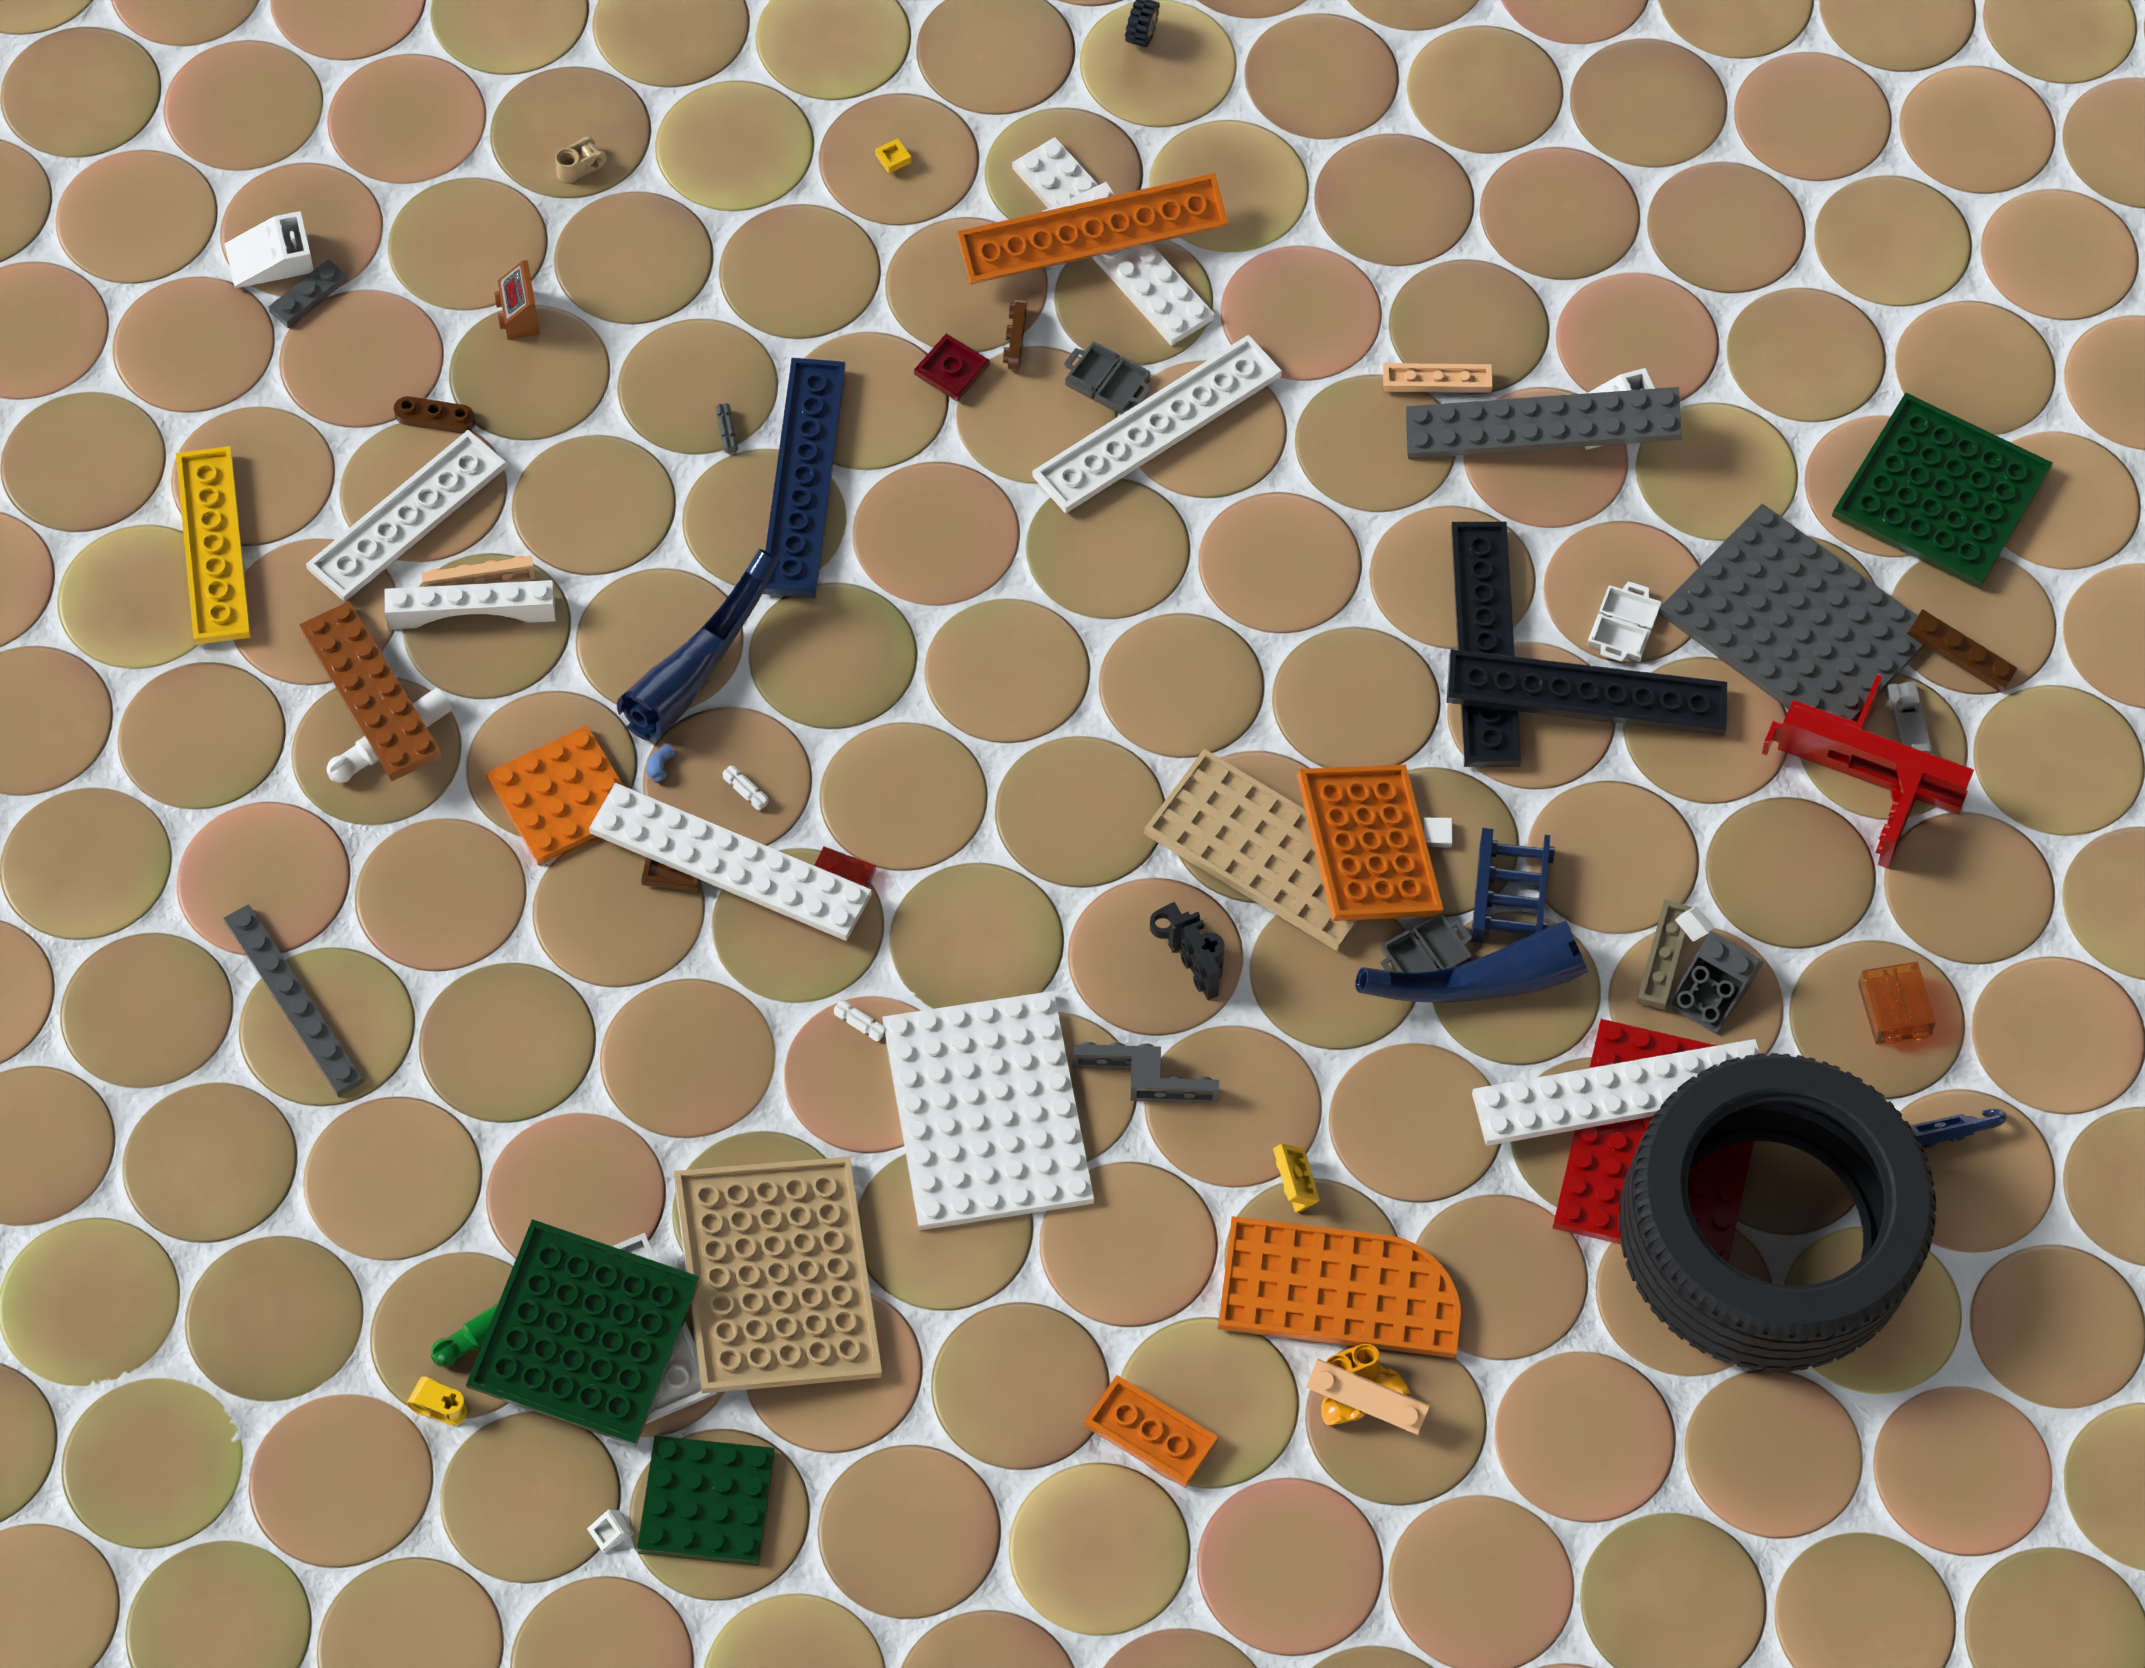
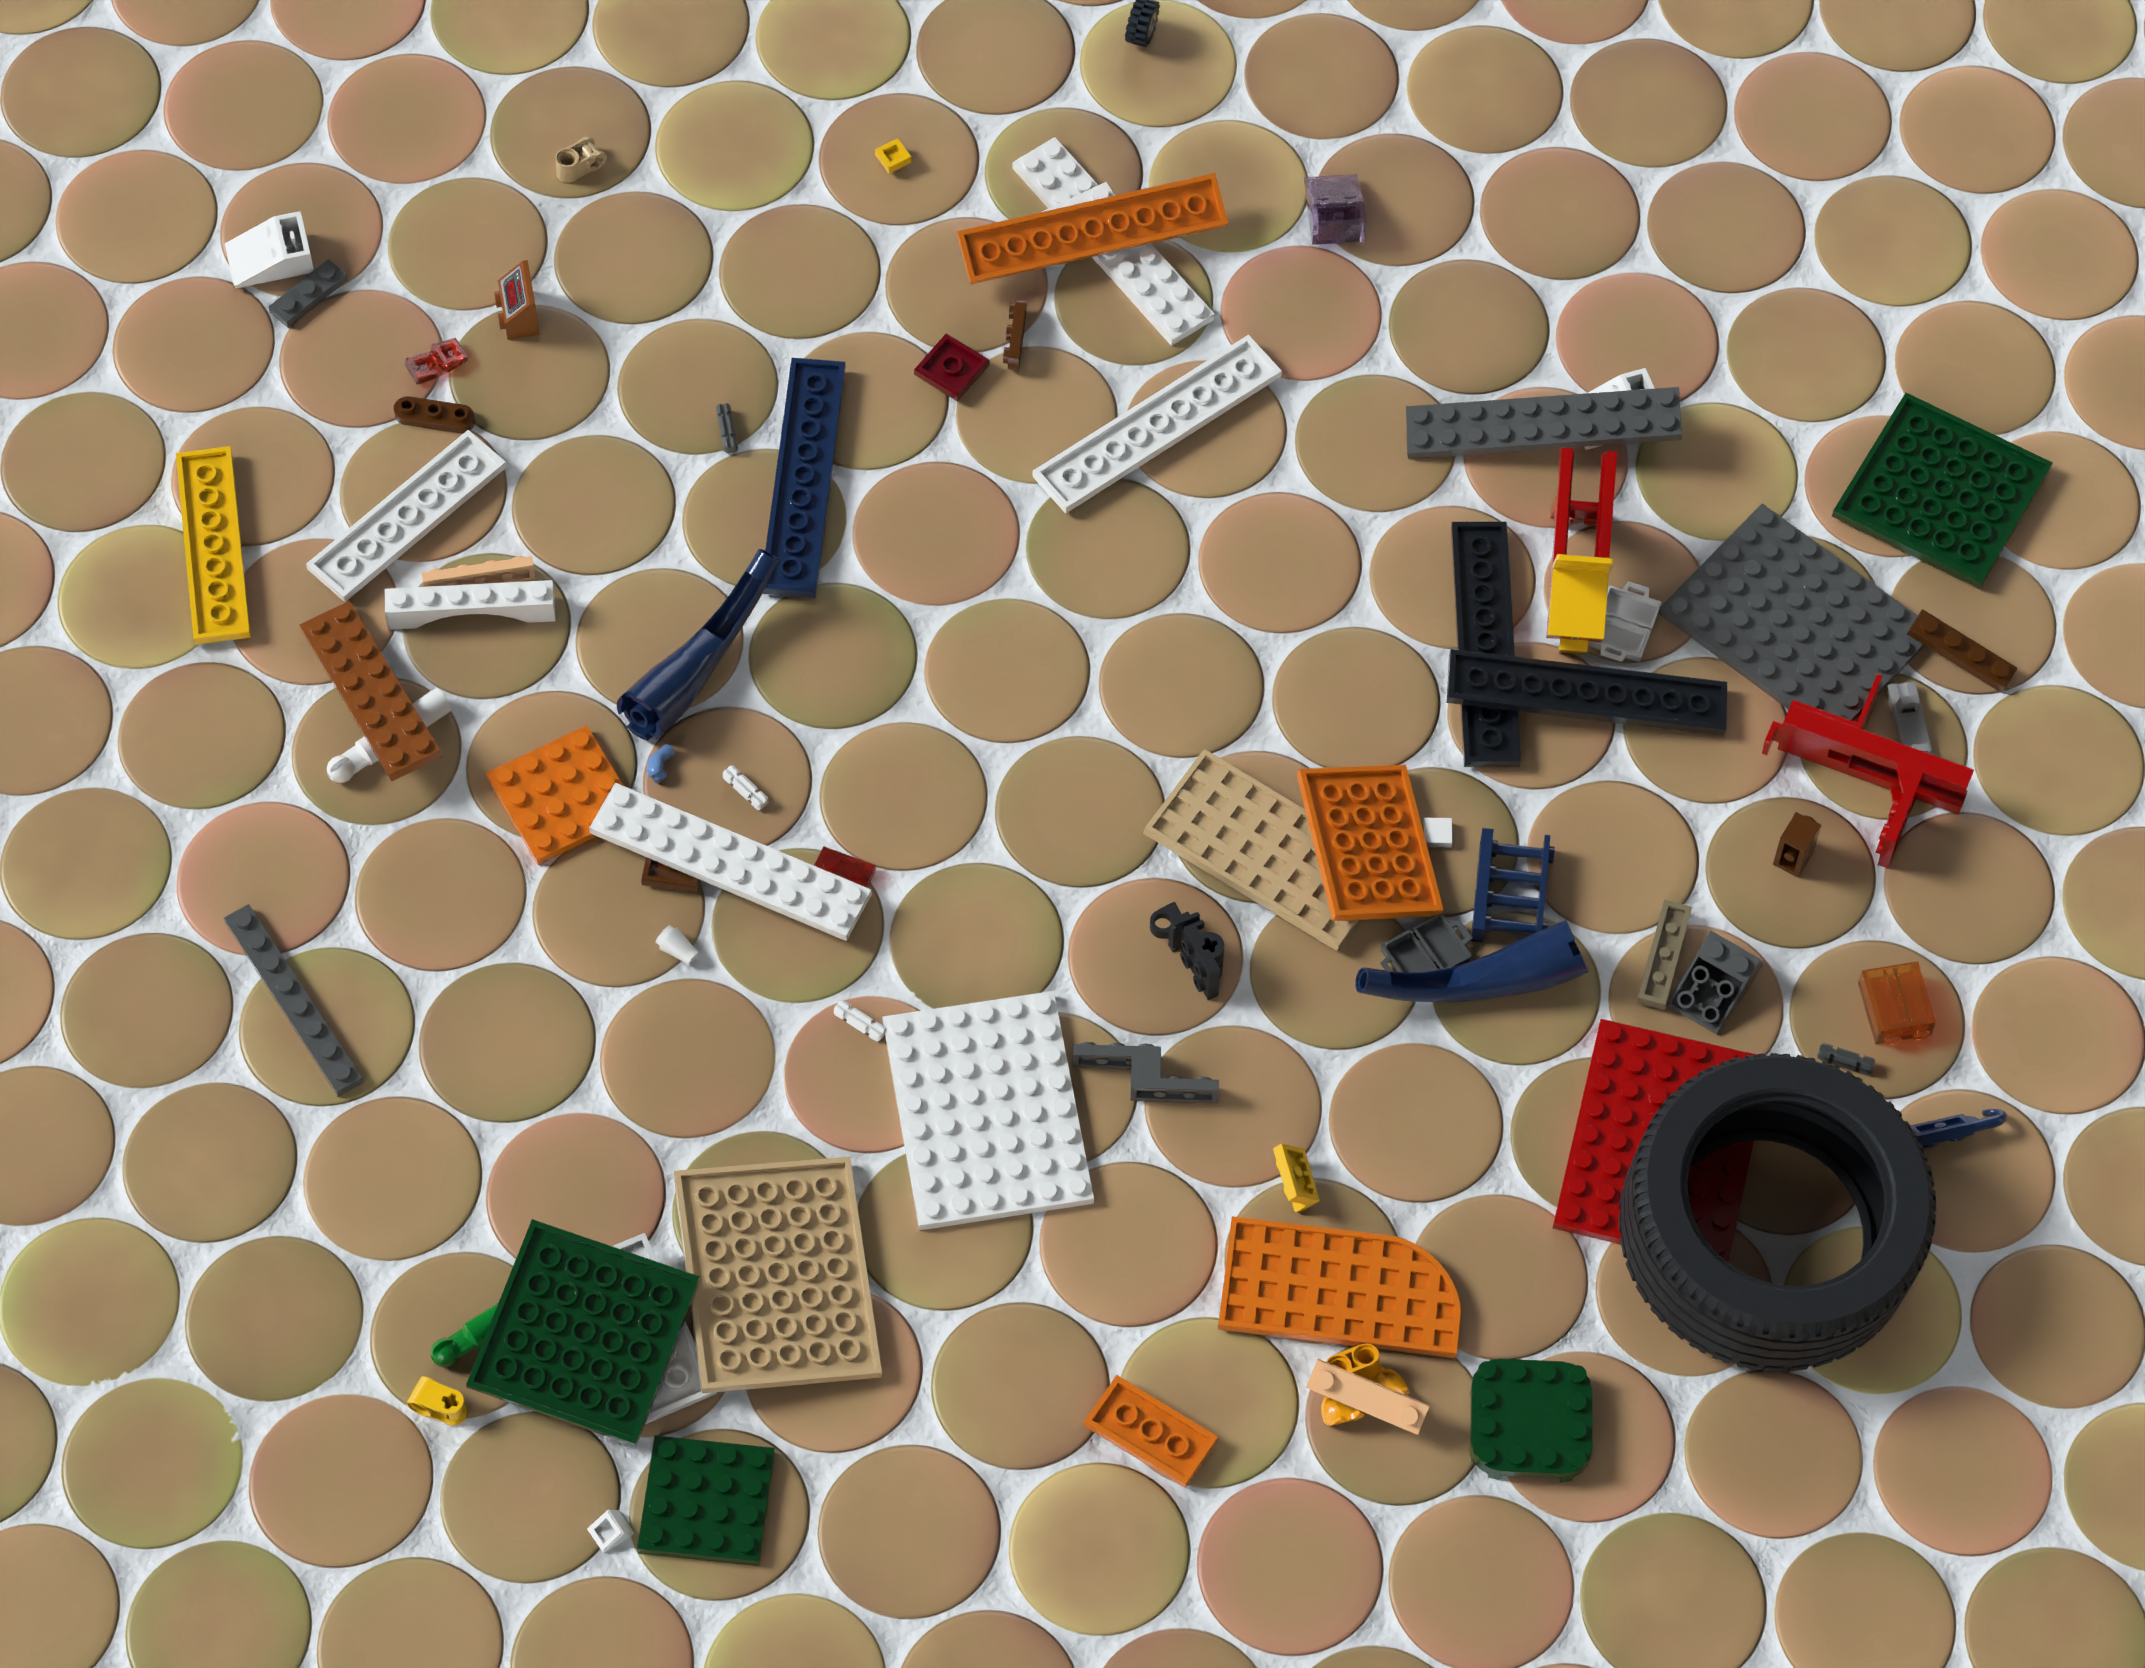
dark grey piece [1064,342,1151,415] -> none
light nougat plate [1383,363,1492,393] -> none
white plate [1472,1039,1760,1146] -> none
white tile [1675,906,1714,942] -> none
none -> clear red slope [405,338,468,385]
none -> white cone [656,925,699,966]
none -> clear purple slope [1304,174,1367,245]
none -> dark green plate [1469,1359,1592,1483]
none -> piece [1546,447,1617,655]
none -> reddish brown brick [1773,812,1821,877]
none -> dark grey axle [1817,1043,1875,1074]

